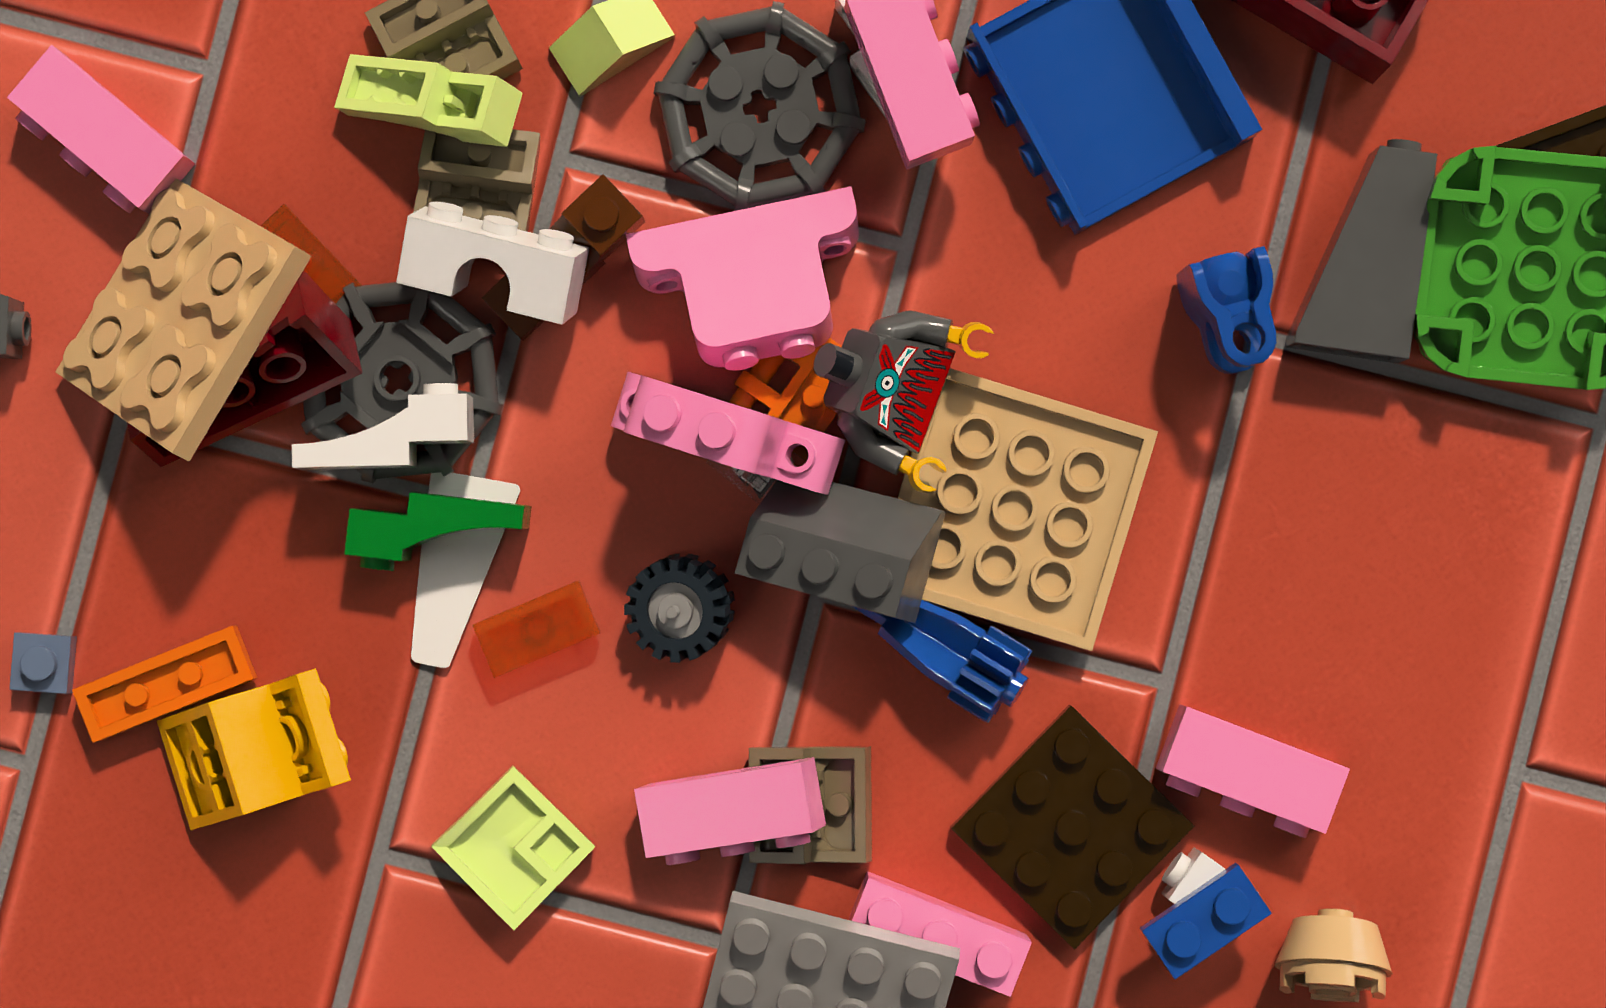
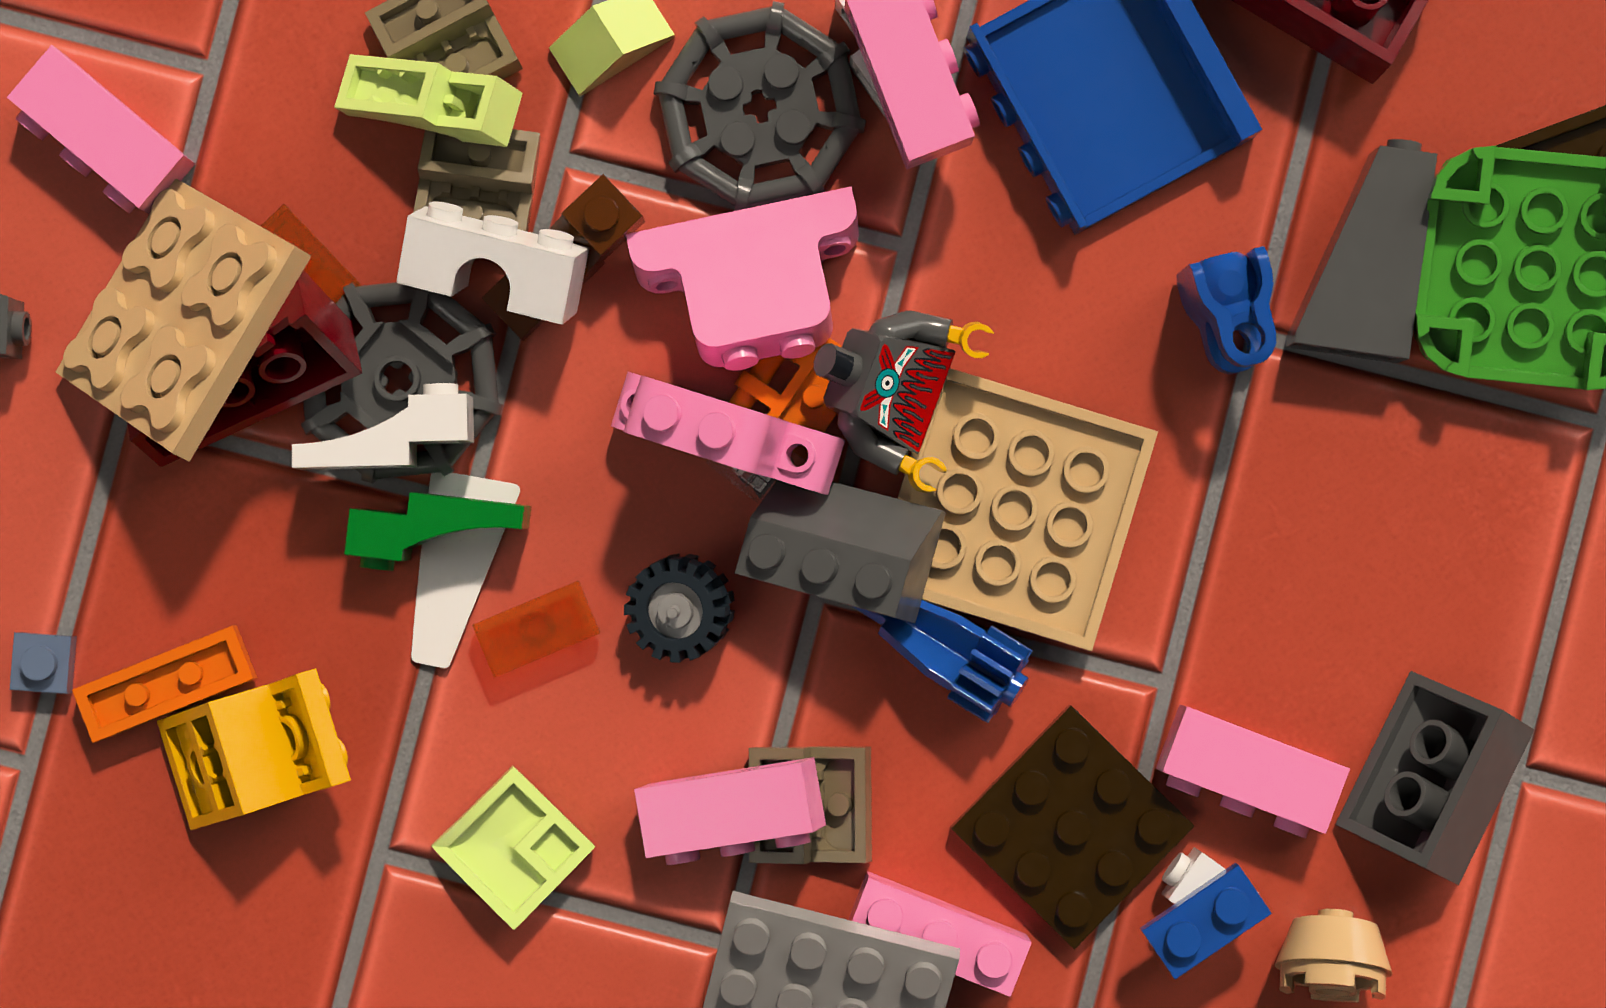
none -> dark grey slope [1336,671,1534,885]

